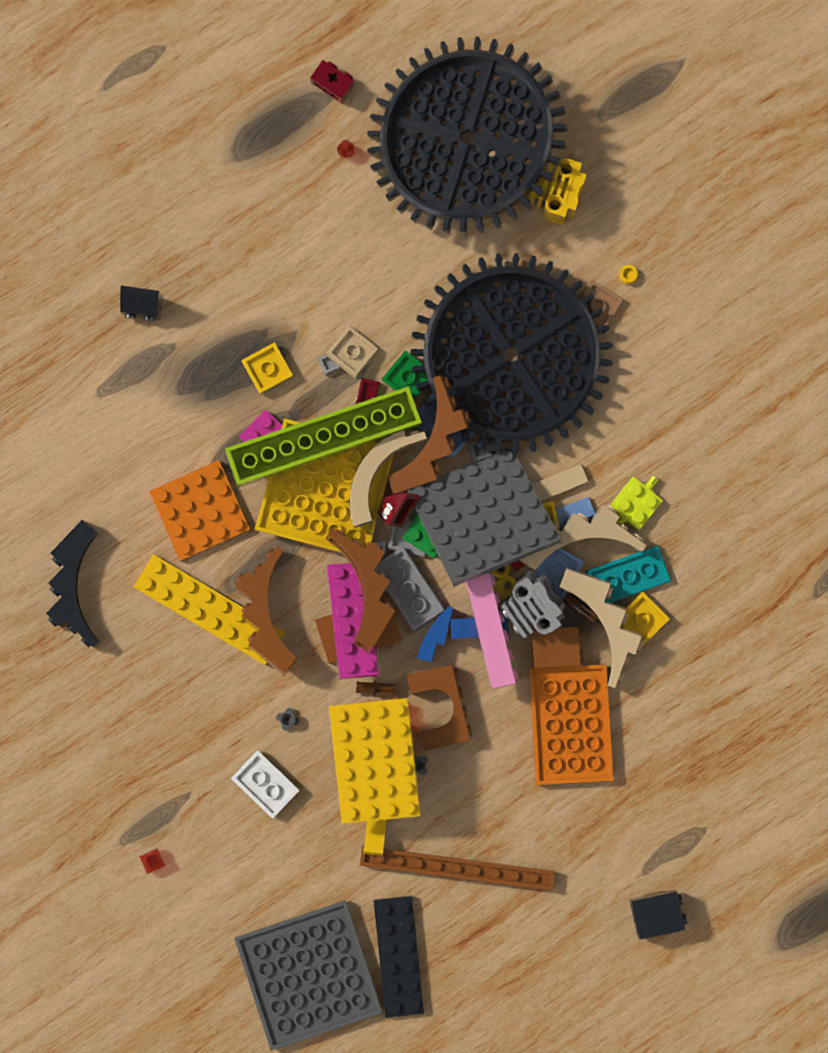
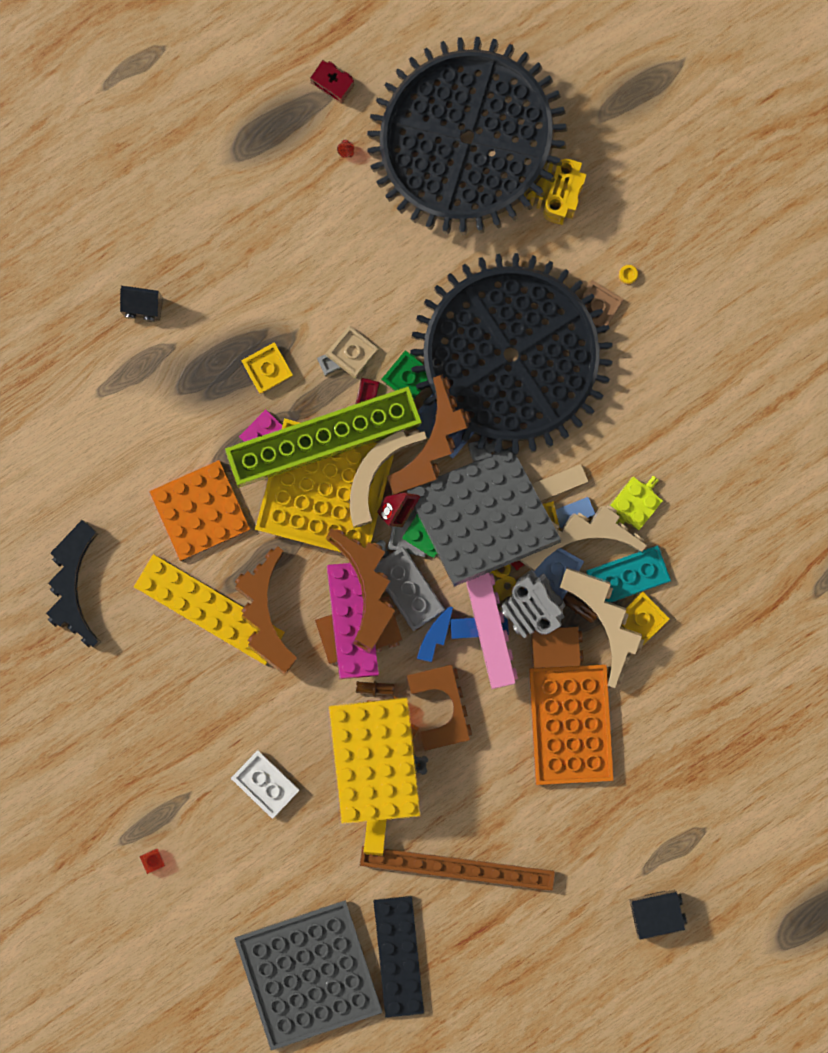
dark grey plate [276,708,299,731] -> none

